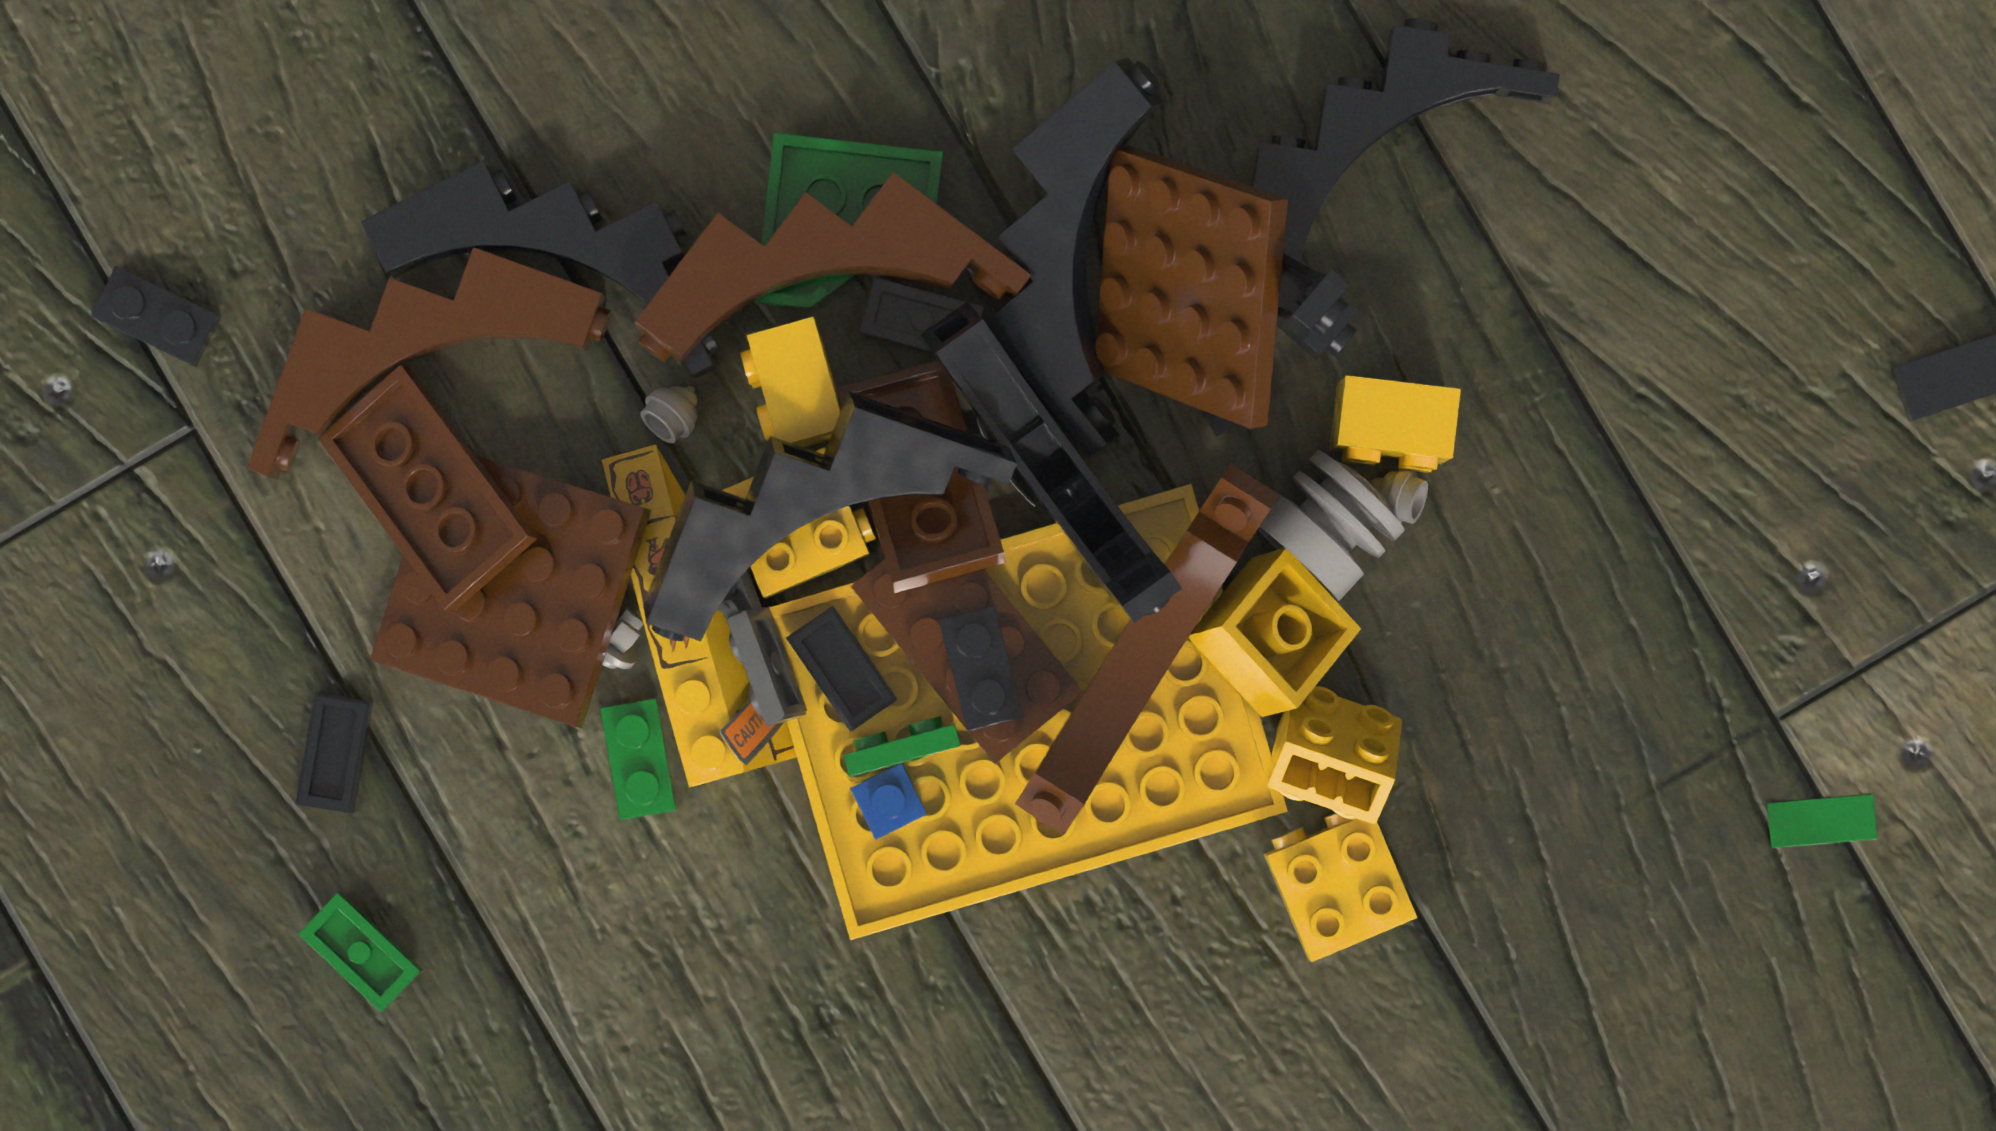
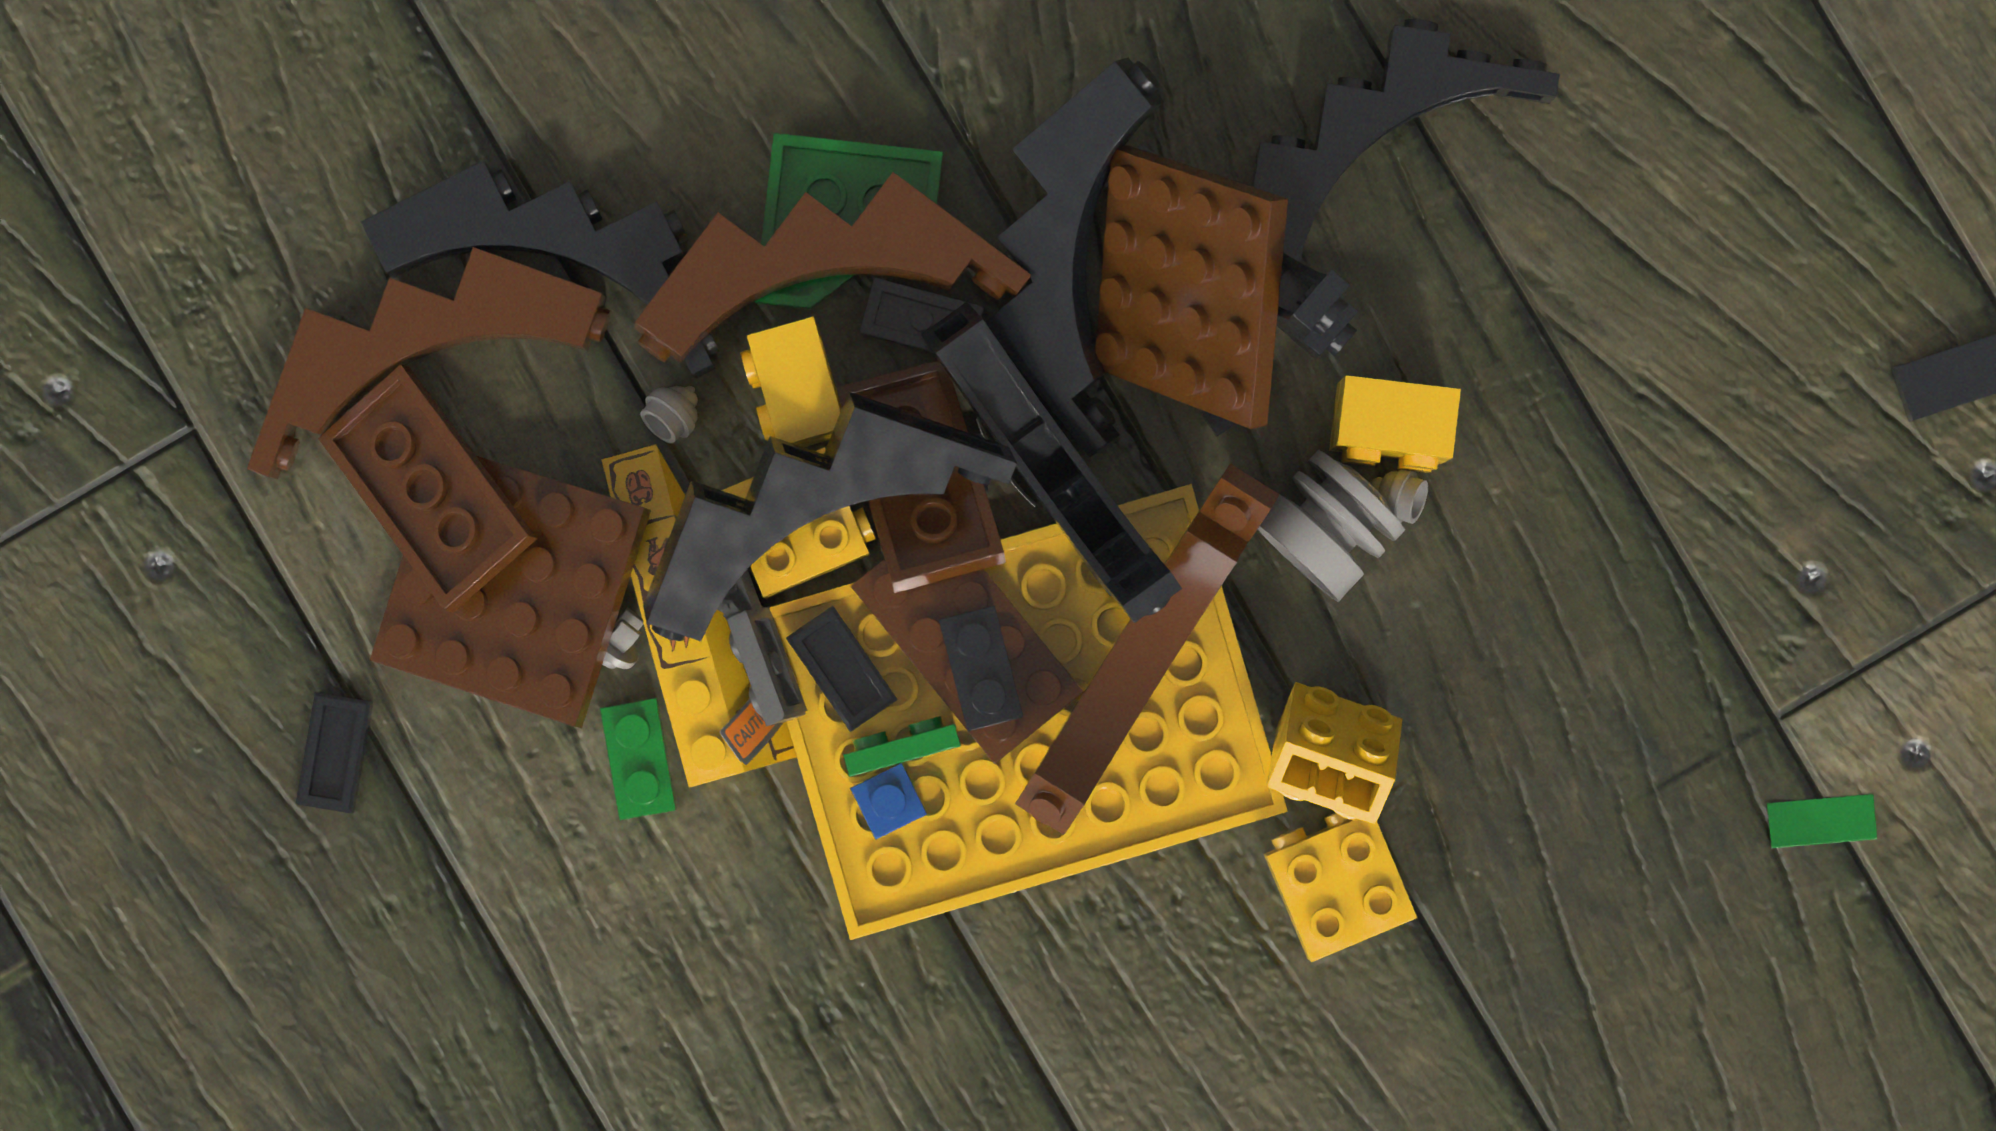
black plate [91,266,221,367] -> none
green plate [298,892,423,1012] -> none
yellow brick [1188,548,1361,717] -> none

